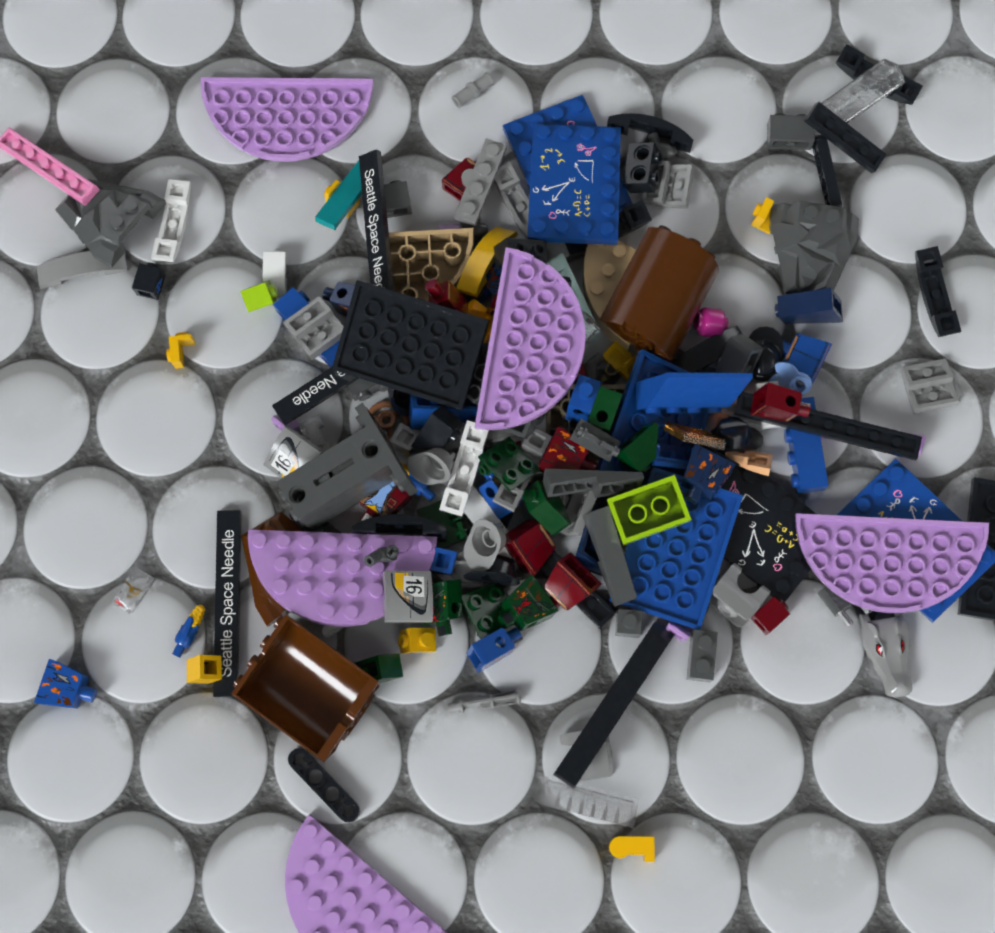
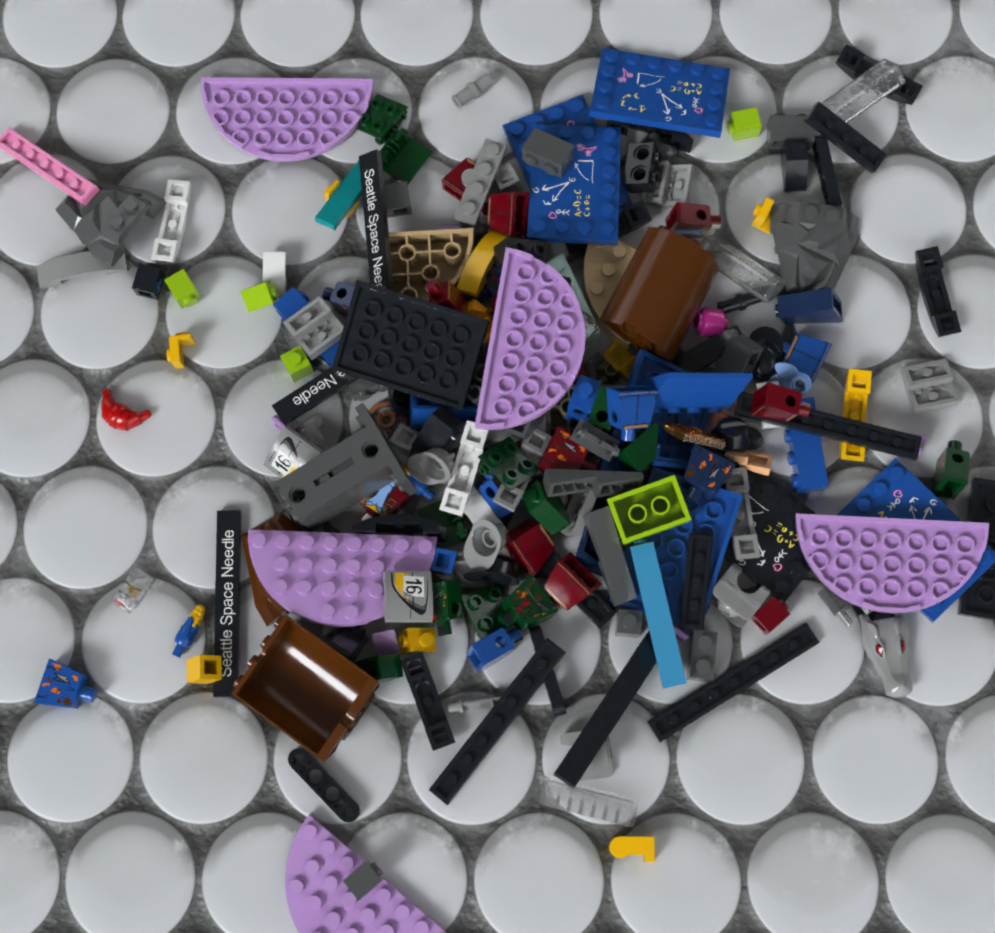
dark grey arm [364,545,399,567] -> none
none -> red piece [101,388,152,431]
none -> lime brick [164,269,201,309]
none -> lime brick [280,345,314,383]
none -> black slope [329,625,369,662]
none -> dark grey brick [343,860,383,901]
none -> dark green hinge [356,94,408,145]
none -> lavender slope [372,629,400,655]
none -> dark green hinge [380,128,432,185]
none -> black slope [400,652,455,751]
none -> black tile [429,638,566,805]
none -> dark red torso [482,192,530,236]
none -> dark grey brick [522,128,574,178]
none -> black beam [528,625,566,717]
none -> blue plate [589,48,730,138]
none -> blue torso [606,385,658,441]
none -> dark azure brick [630,539,687,689]
none -> black tile [647,623,820,743]
none -> dark red torso [665,202,721,239]
none -> black tile [679,533,713,630]
none -> clear brick [701,234,787,303]
none -> black pin [717,281,785,314]
none -> light grey slope [723,467,760,560]
none -> lime brick [726,107,762,141]
none -> black slope [780,139,809,192]
none -> yellow slope [840,369,872,462]
none -> dark green torso [932,440,970,500]

